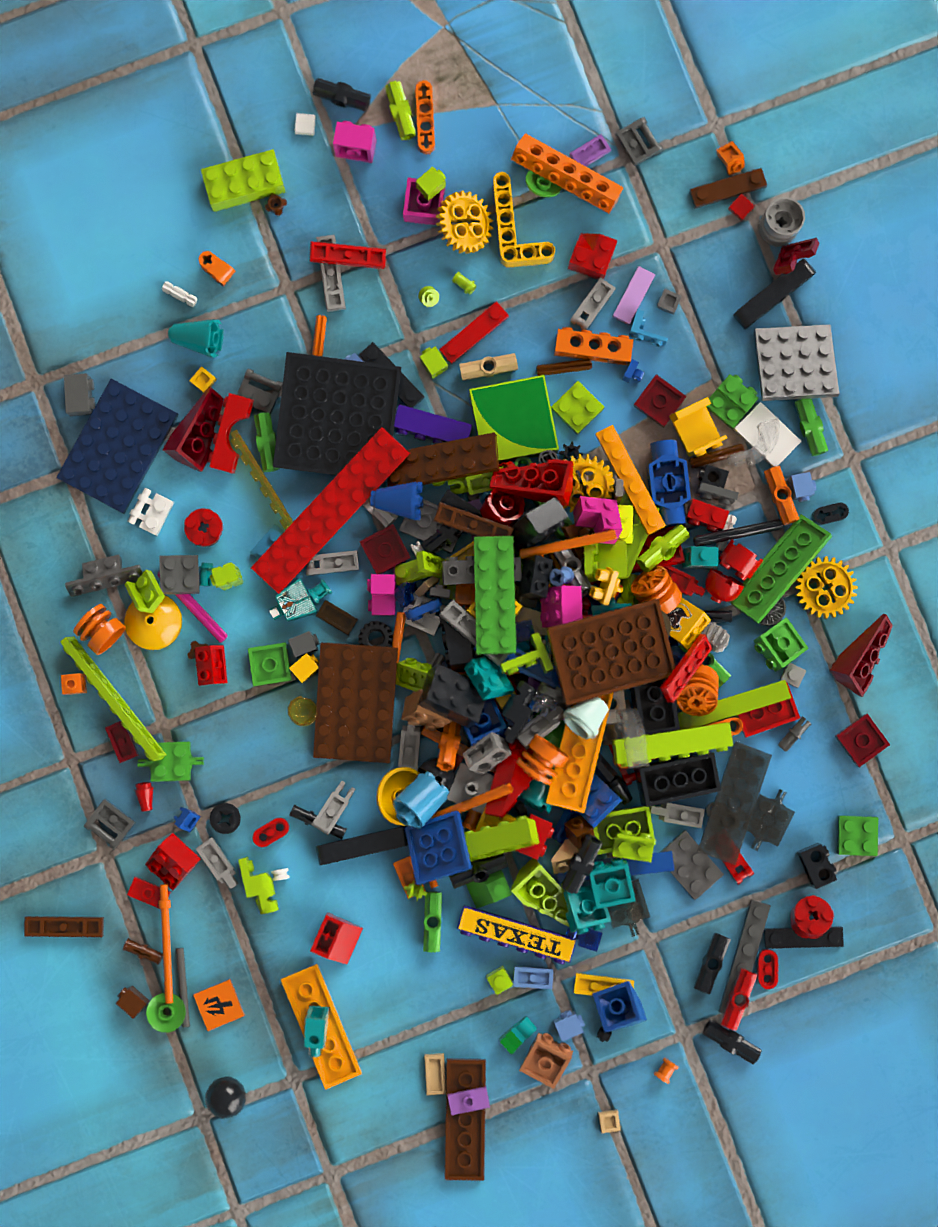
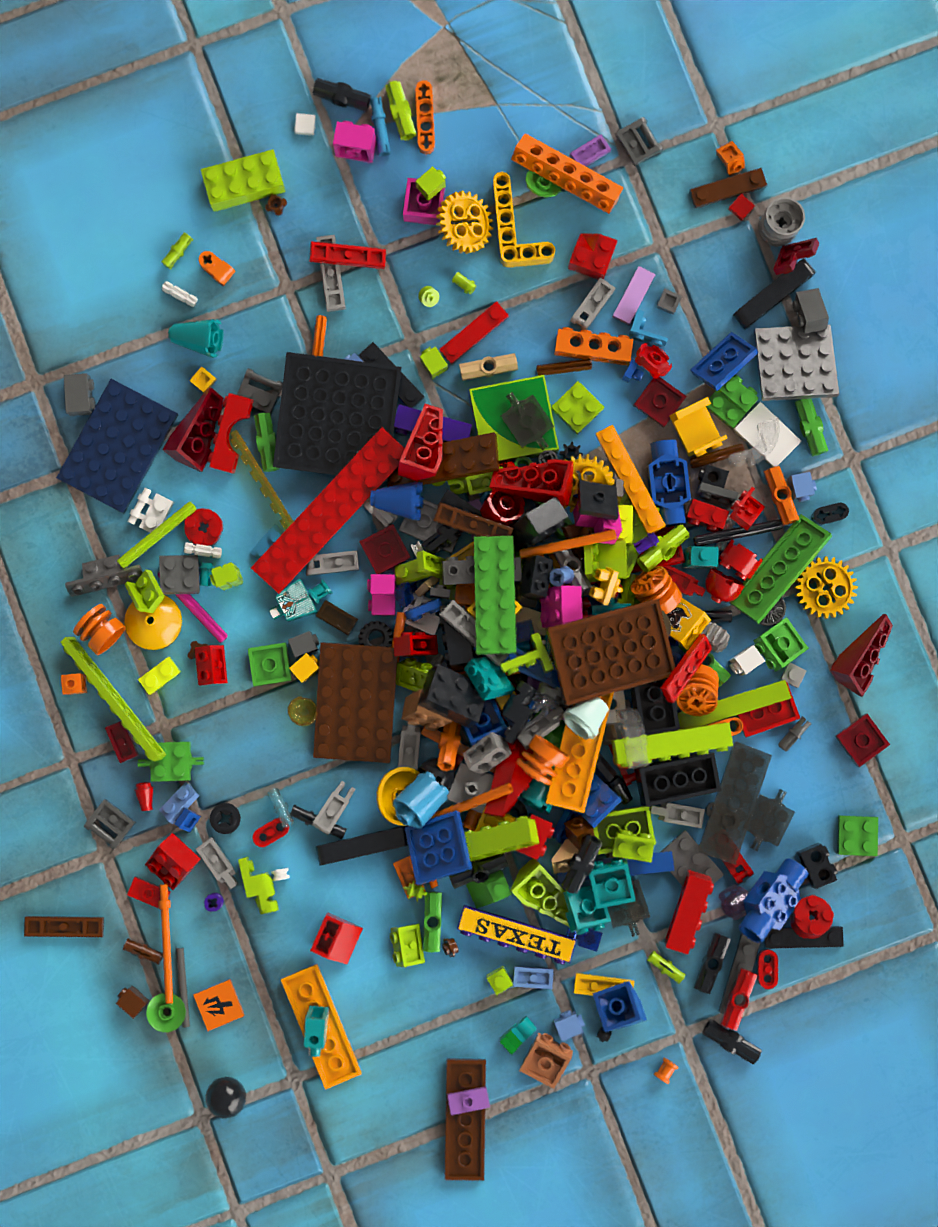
tan tile [424,1053,446,1095] -> none
tan tile [598,1110,621,1134] -> none
none -> lime axle [117,502,196,568]
none -> neon yellow plate [138,657,181,695]
none -> medium blue plate [159,782,199,824]
none -> lime pin [161,232,193,270]
none -> white axle [184,542,222,559]
none -> dark purple bush [204,893,224,912]
none -> clear light blue pin [267,788,294,828]
none -> dark azure pin [370,97,391,156]
none -> lime bracket [390,924,425,967]
none -> red brick [393,632,438,657]
none -> red wedge [398,403,443,481]
none -> reddish brown plate [442,938,459,957]
none -> clear smoke plate [501,392,554,451]
none -> black plate [577,480,619,521]
none -> dark purple pin [633,532,659,554]
none -> red plate [635,343,672,379]
none -> lime pin [647,951,686,984]
none -> red brick [665,870,714,954]
none -> blue plate [691,332,758,391]
none -> clear purple piece [719,884,749,920]
none -> red bracket [729,487,765,531]
none -> white brick [729,645,765,676]
none -> blue brick [738,858,808,943]
none -> dark grey brick [792,288,829,333]

